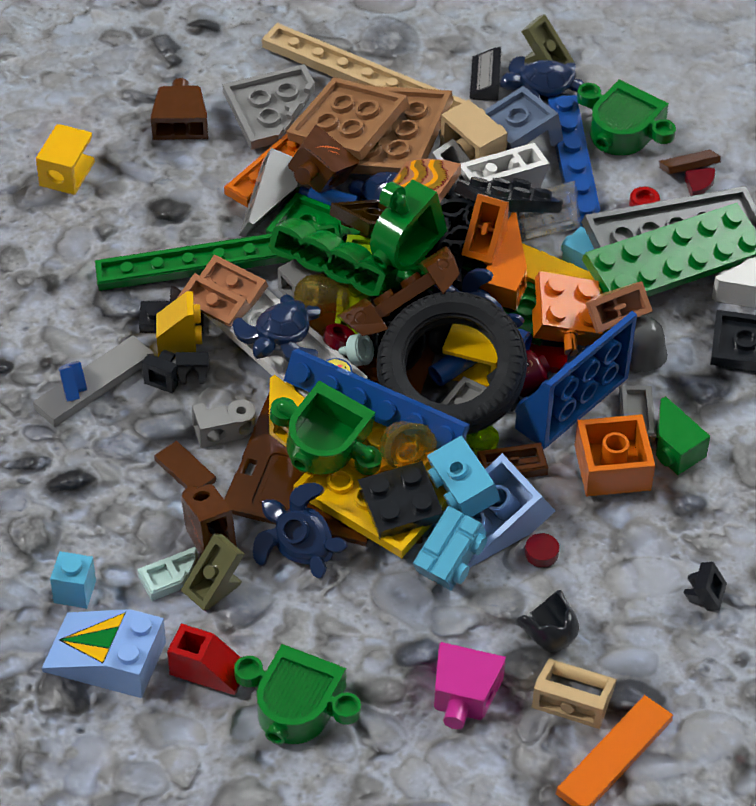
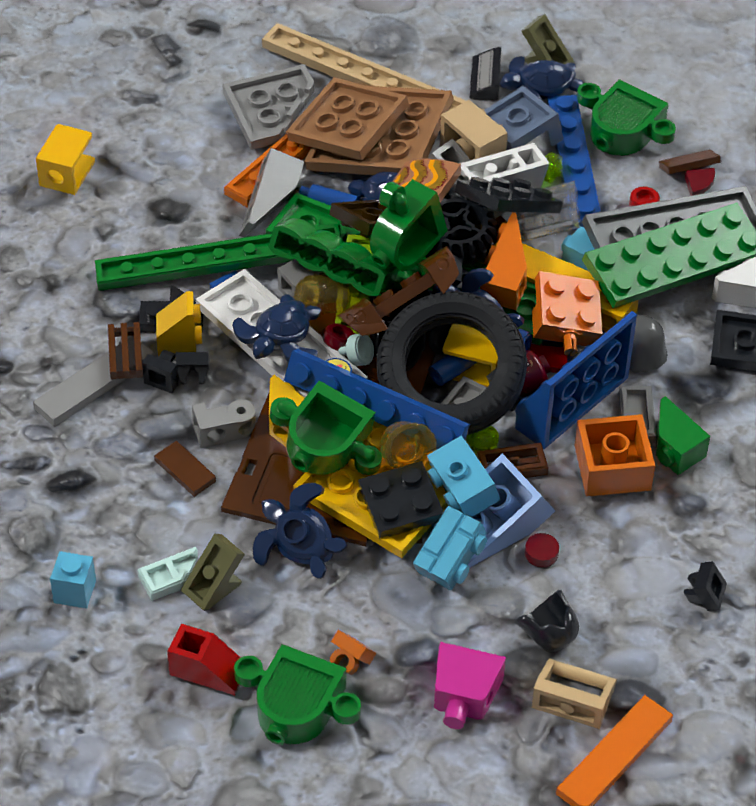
light blue slope [42,609,166,698] -> none
blue slope [59,361,87,402] -> none
reddish brown torso [151,78,208,140] -> none
nougat slope [177,254,268,327] -> none
reddish brown torso [181,484,237,556] -> none
reddish brown torso [288,124,360,193] -> none
orange slope [461,194,509,264] -> none
nougat slope [586,281,653,333] -> none
none -> reddish brown tile [108,322,143,380]
none -> orange tile [330,630,377,675]
none -> clear neon green tile [544,152,563,184]

